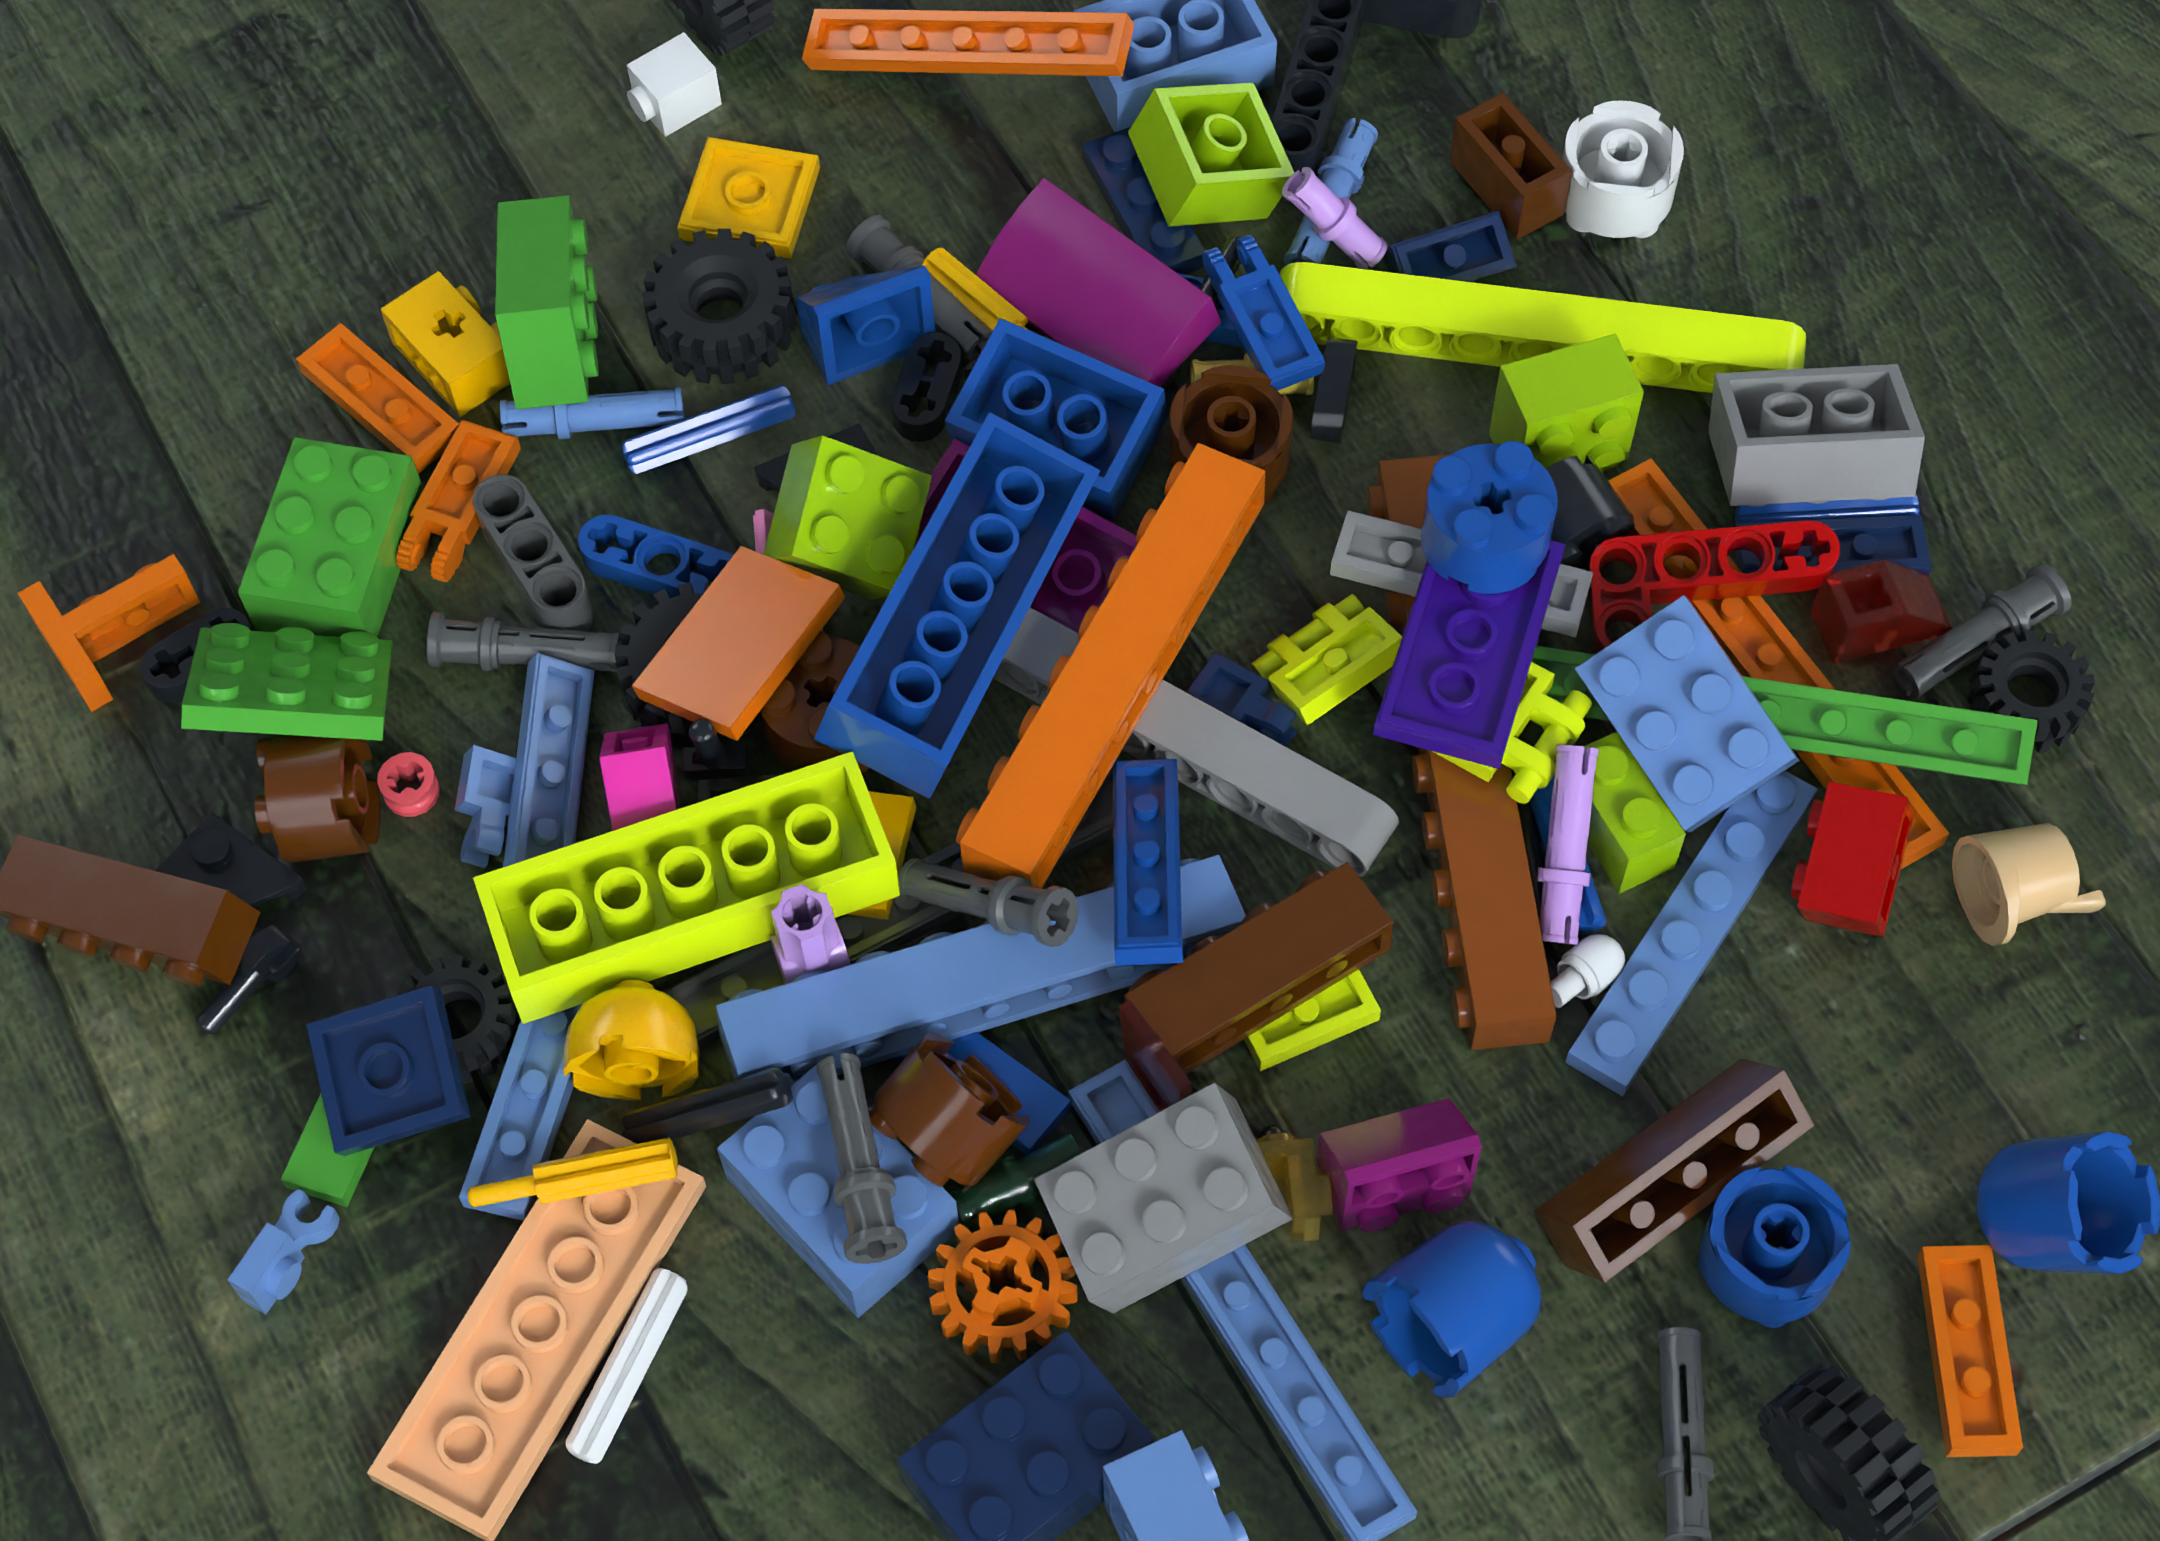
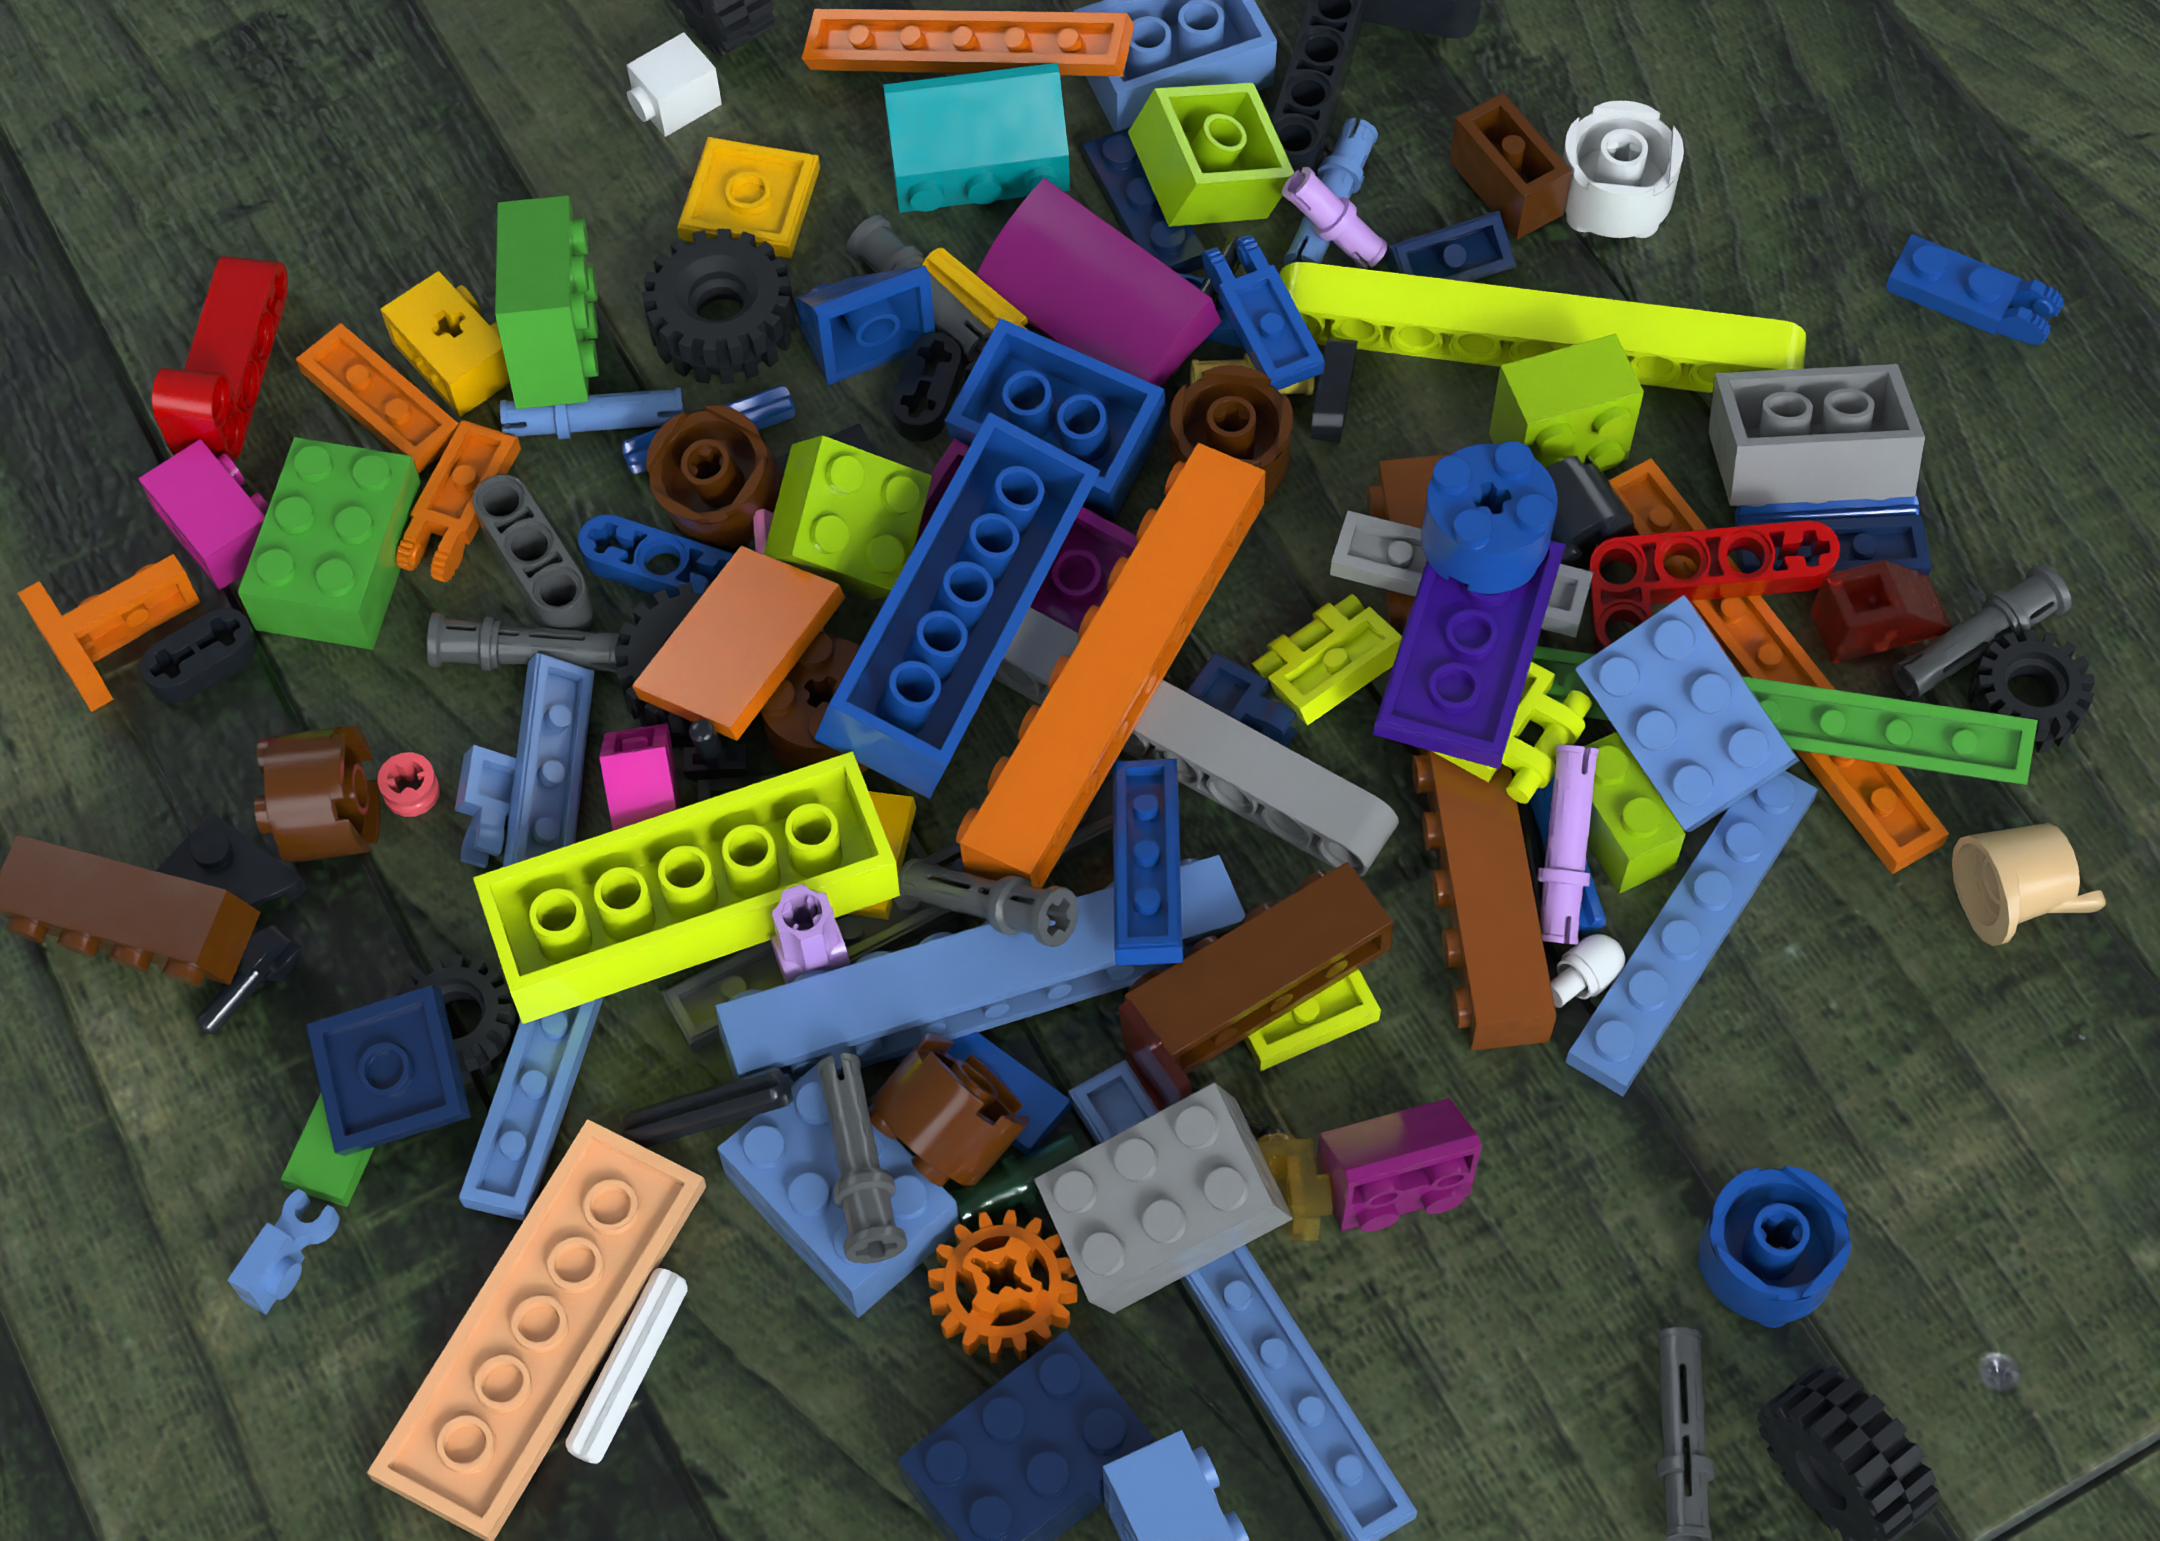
bright green plate [181,623,392,741] -> none
yellow axle [467,1137,678,1207] -> none
yellow cylinder [563,980,699,1100] -> none
blue cylinder [1362,1221,1542,1397] -> none
reddish brown brick [1534,1058,1814,1283] -> none
red brick [1791,782,1914,937] -> none
orange plate [1917,1245,2023,1458] -> none
blue cylinder [1976,1132,2160,1274] -> none
none -> dark pink brick [138,439,269,591]
none -> red beam [152,256,288,461]
none -> reddish brown brick [646,405,784,549]
none -> teal slope [883,63,1070,213]
none -> blue hinge [1885,234,2064,346]

